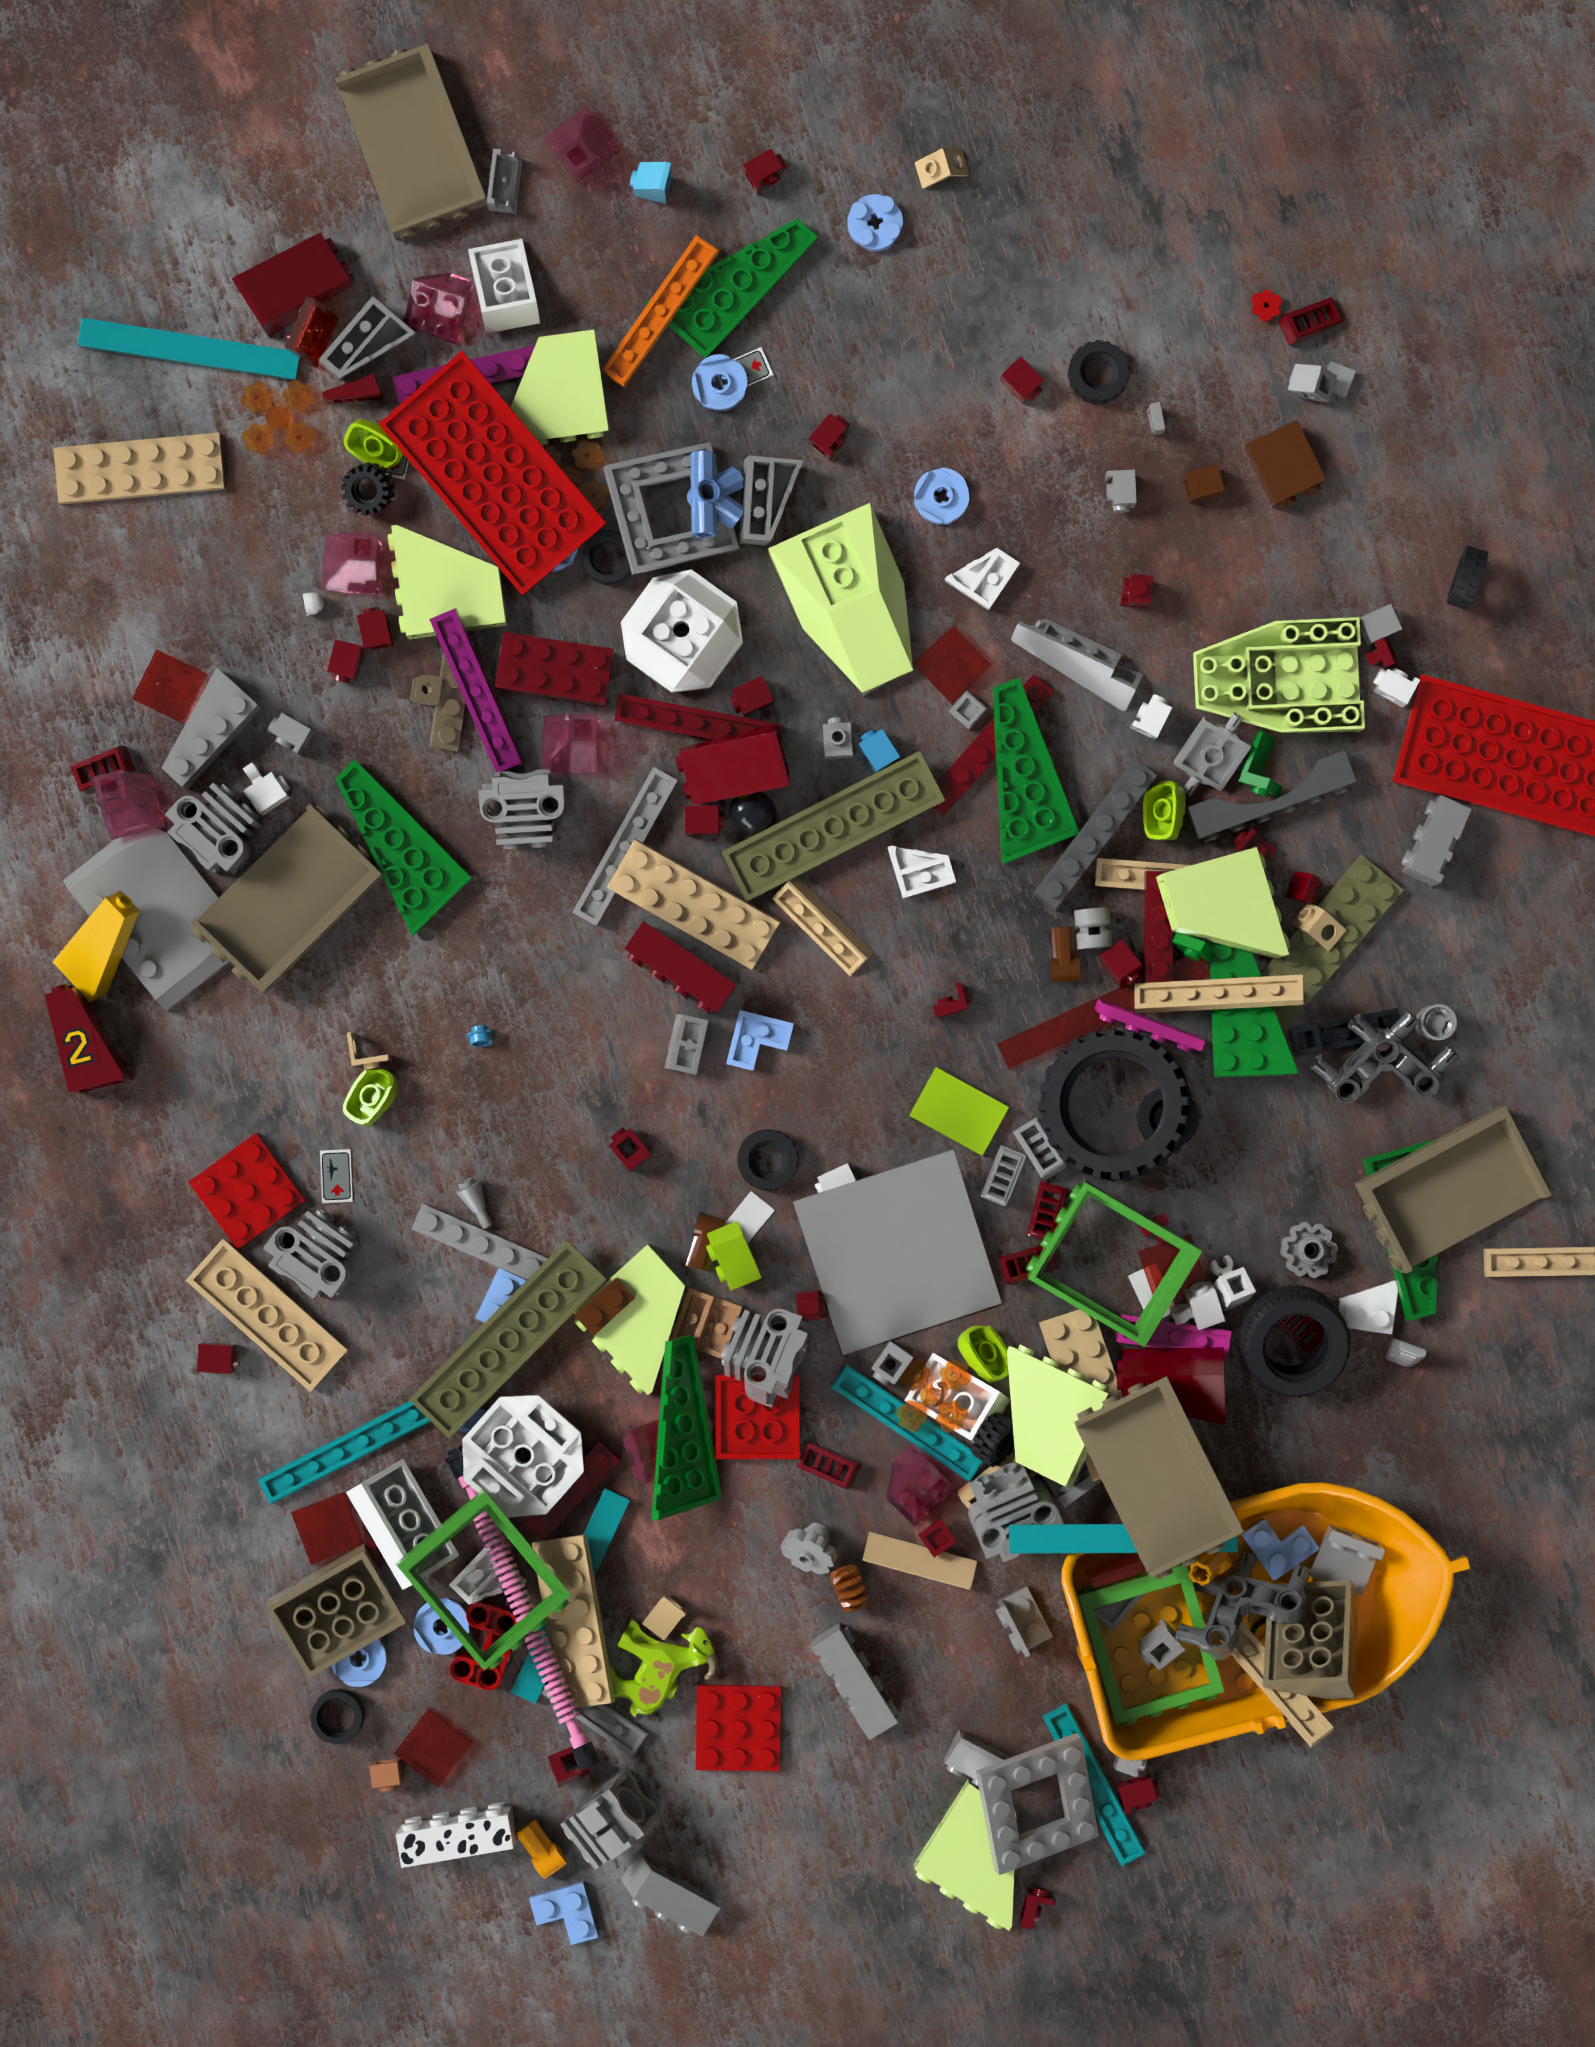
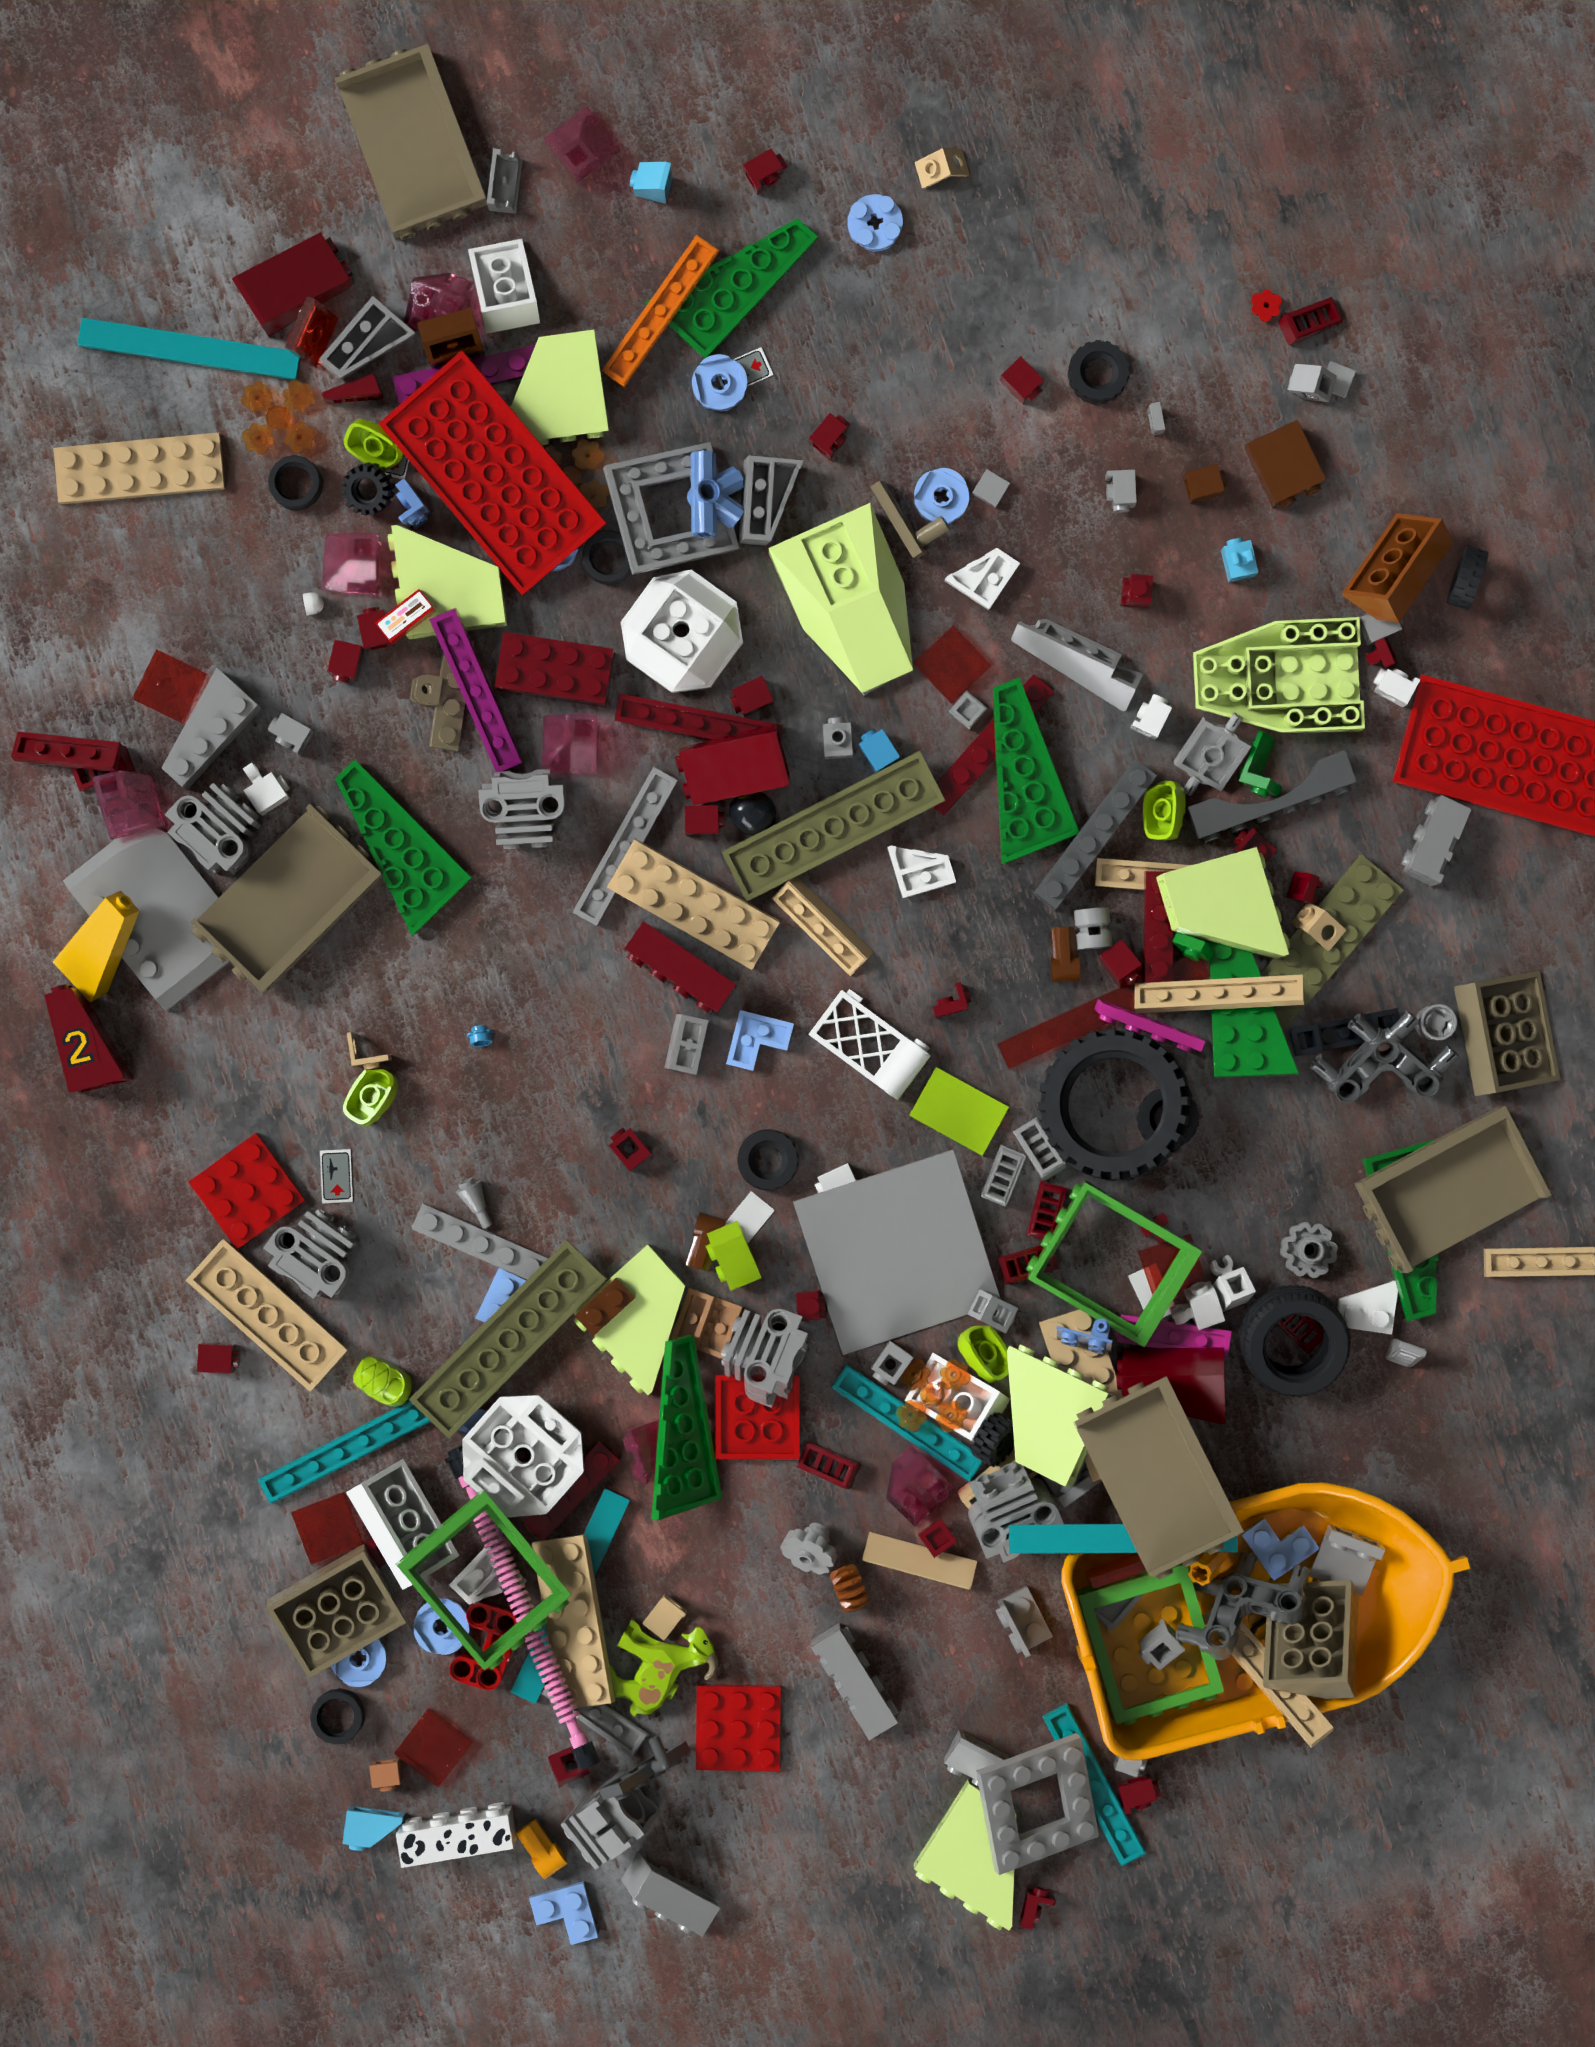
none -> dark red plate [11,731,123,772]
none -> black tyre [268,455,323,511]
none -> medium azure slope [342,1805,406,1851]
none -> lime piece [353,1356,412,1407]
none -> slope [375,589,436,645]
none -> medium blue bracket [395,478,431,529]
none -> reddish brown slope [417,307,485,368]
none -> dark grey plate [599,1735,690,1801]
none -> white piece [808,989,931,1100]
none -> dark tan piece [870,481,950,558]
none -> light grey brick [968,1289,1018,1333]
none -> light grey tile [972,469,1010,508]
none -> medium blue hinge [1057,1318,1112,1354]
none -> medium azure brick [1221,538,1258,583]
none -> dark orange slope [1342,513,1453,623]
none -> dark tan slope [1454,971,1561,1096]

